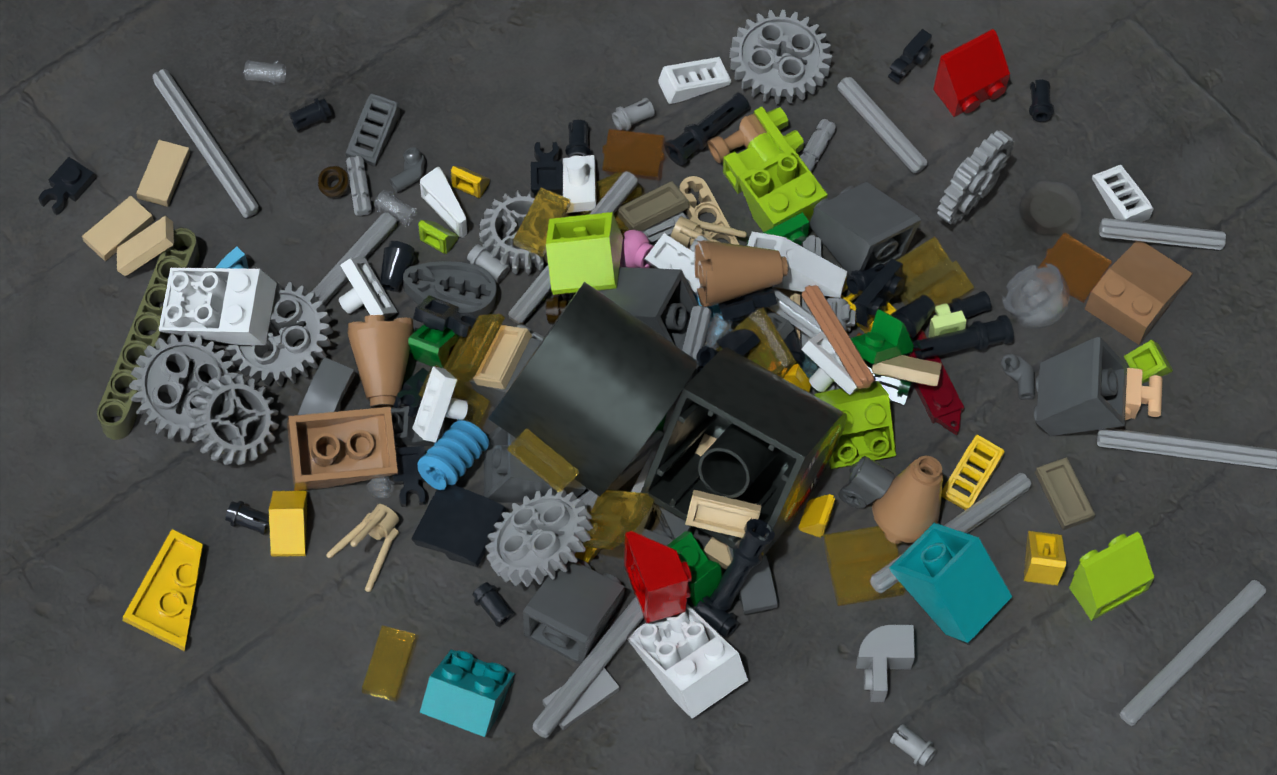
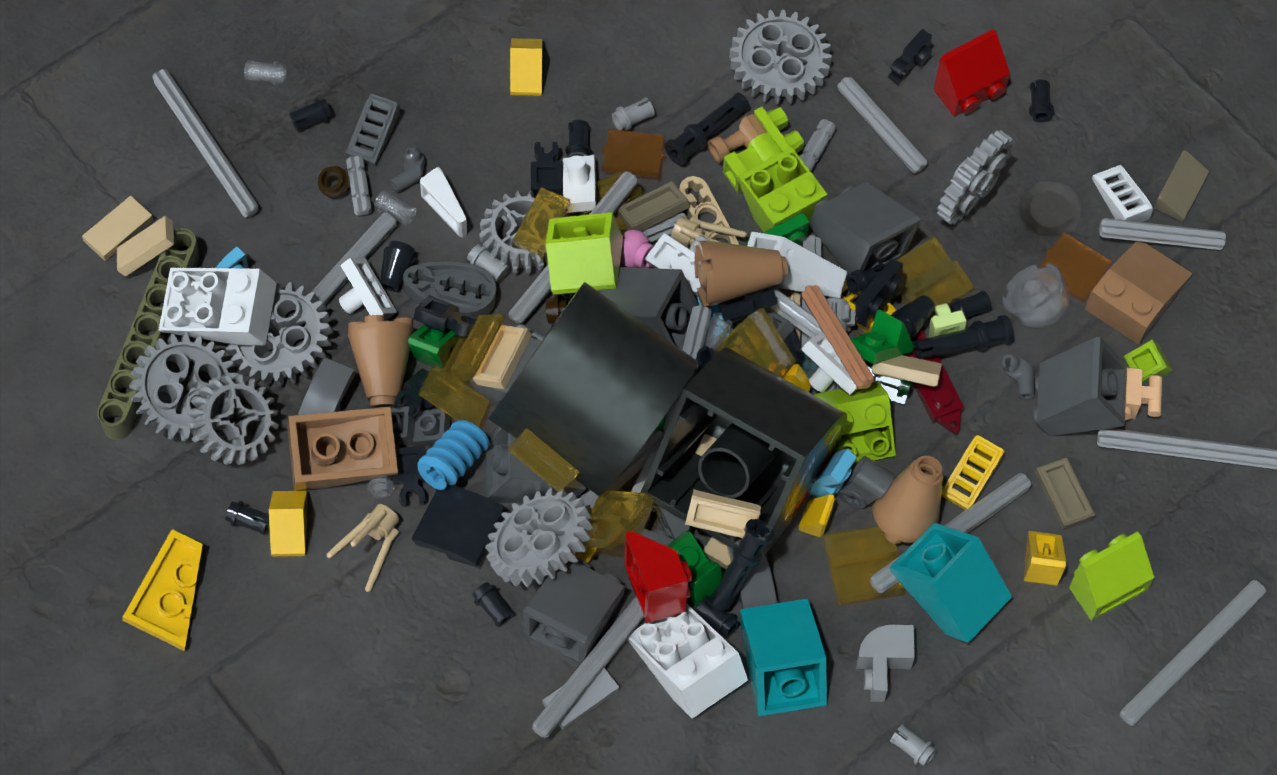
black plate [39,157,96,215] -> none
tan tile [136,140,190,207] -> none
clear yellow tile [362,625,416,701] -> none
white tile [412,366,468,443] -> none
lime slope [418,220,458,254] -> none
teal slope [420,649,515,737] -> none
yellow slope [451,166,490,198] -> none
white slope [658,57,731,104] -> none
black tile [716,329,761,356] -> none
none -> yellow slope [510,38,543,96]
none -> teal slope [740,598,827,717]
none -> medium azure slope [810,449,857,498]
none -> dark tan slope [1154,150,1209,222]

